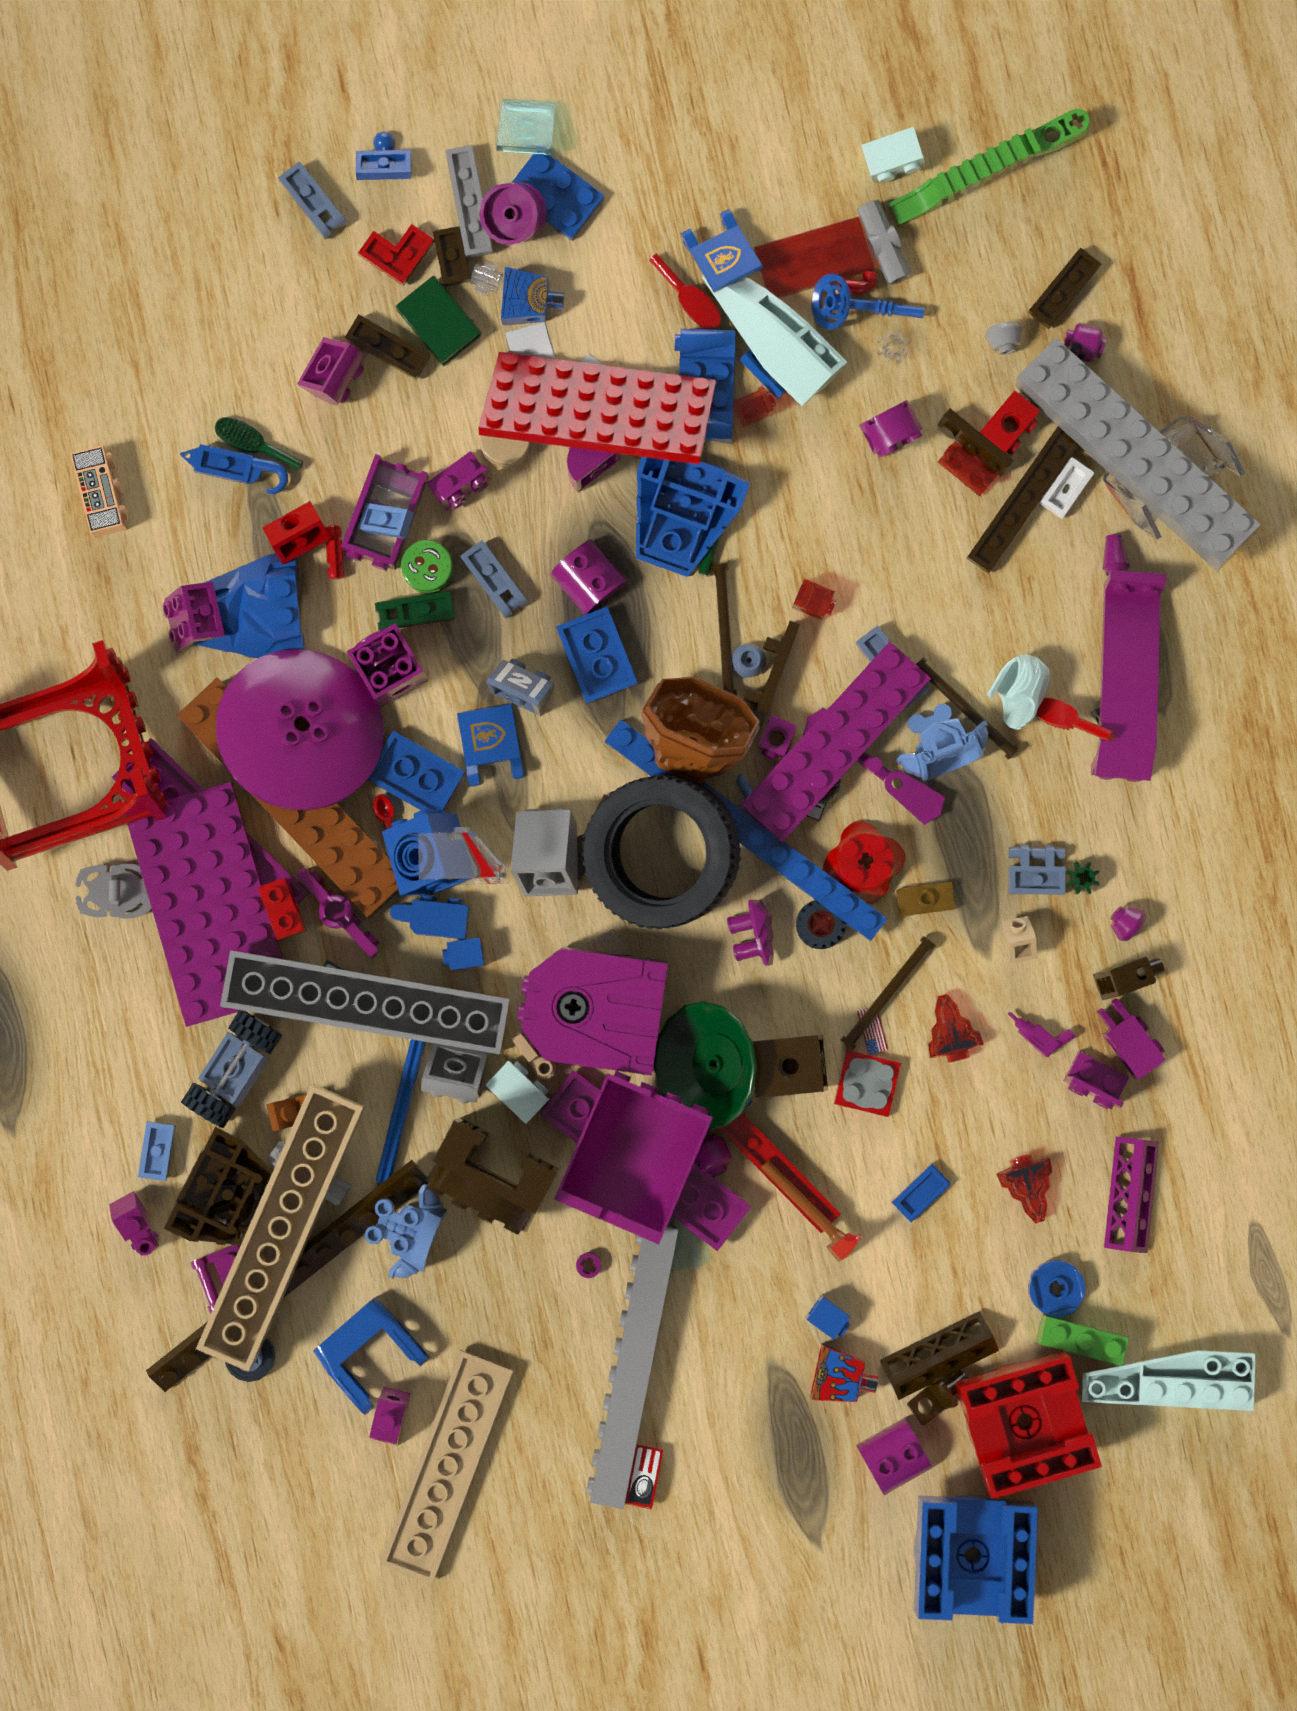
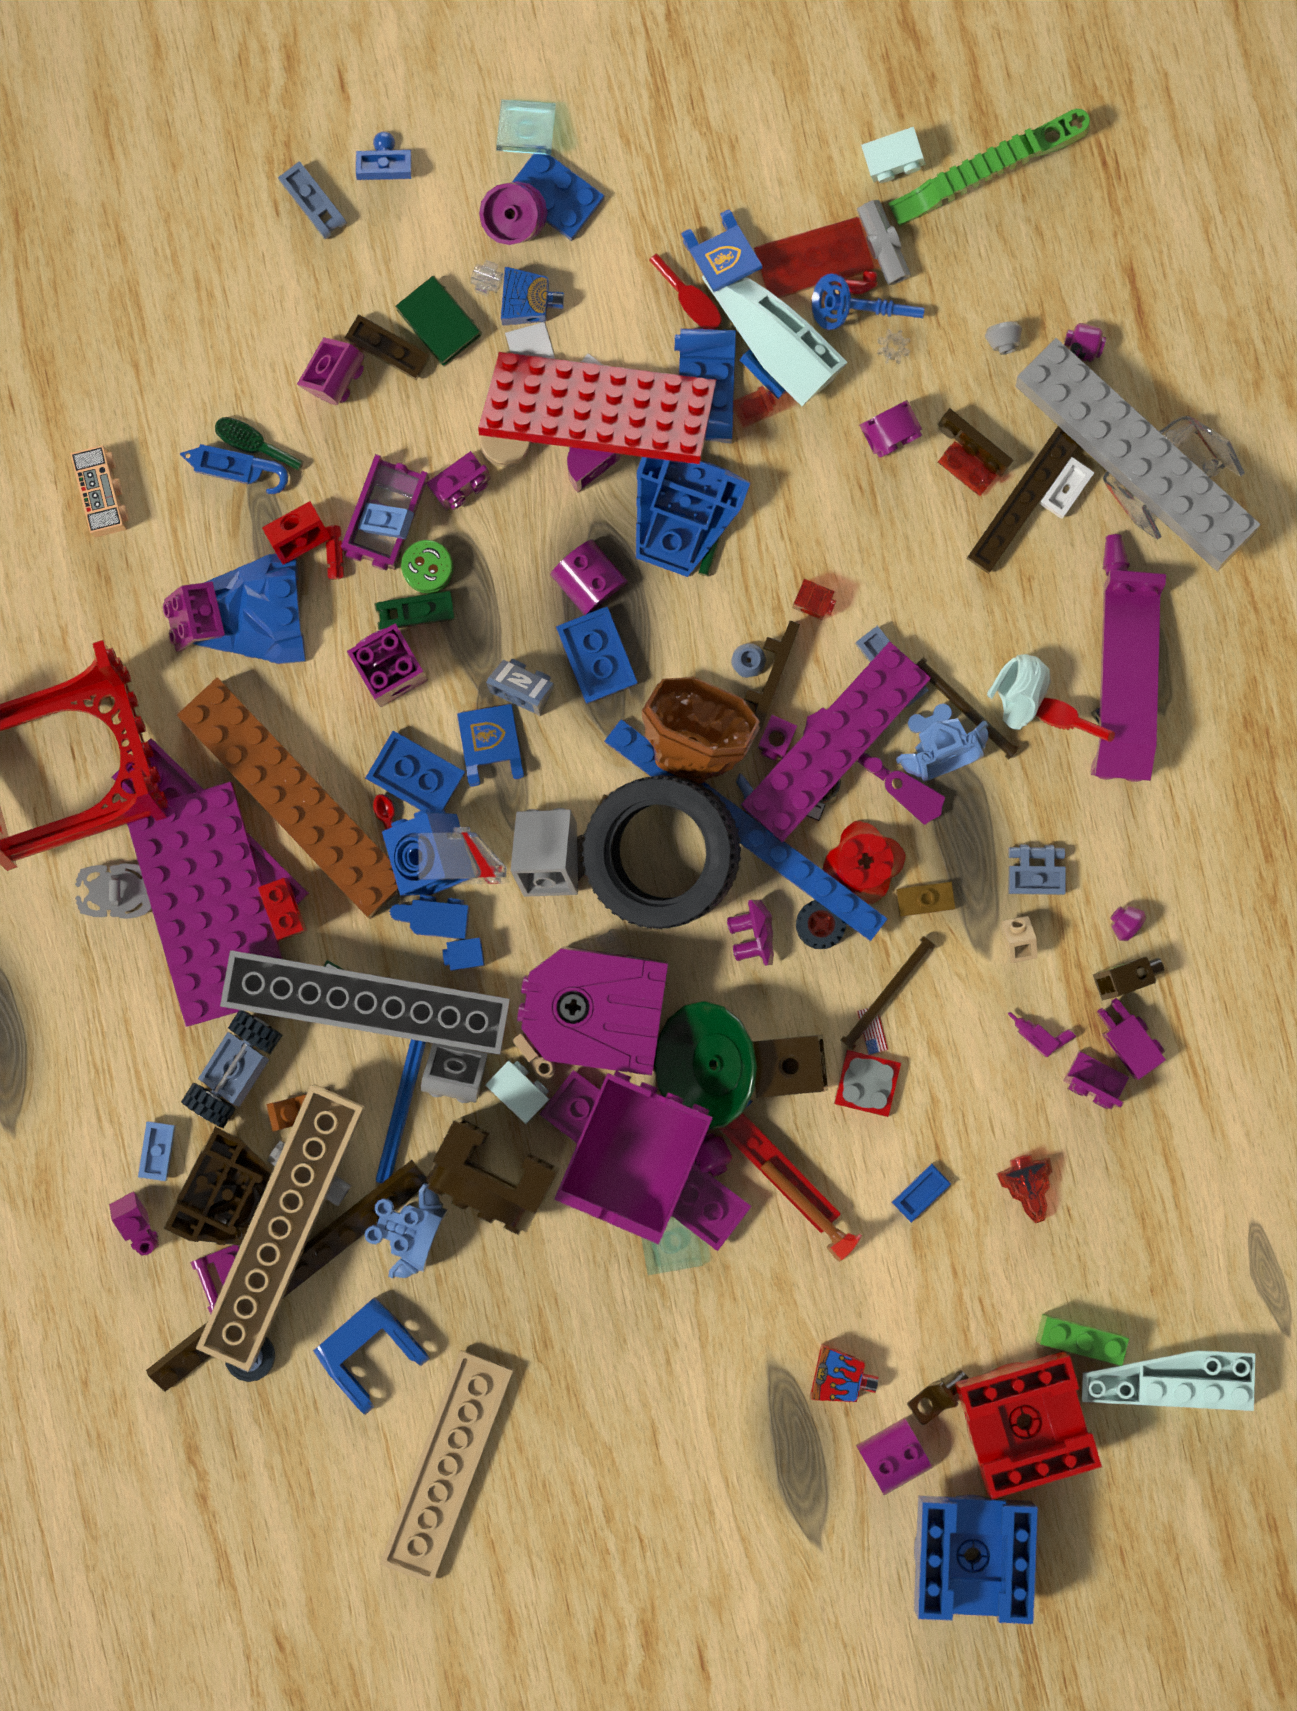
magenta dish [216,649,384,811] -> none
magenta plate [296,867,381,959] -> none
red plate [358,224,435,286] -> none
magenta torso [369,1386,411,1446] -> none
dark brown plate [433,226,471,286] -> none
light grey plate [445,145,493,259] -> none
sand blue plate [460,540,528,619] -> none
magenta bush [576,1253,601,1278] -> none
light grey brick [586,1226,678,1509] -> none
slope [625,1444,663,1510] -> none
dark brown bar [712,563,737,695] -> none
blue brick [805,1295,851,1340] -> none
dark brown fence [879,1311,999,1400] -> none
clear red rock [928,994,984,1063] -> none
red brick [980,390,1040,455] -> none
dark brown plate [1028,247,1102,329] -> none
blue plate [1028,1260,1086,1317] -> none
dark green gear [1065,862,1100,895] -> none
magenta fence [1104,1136,1159,1253] -> none

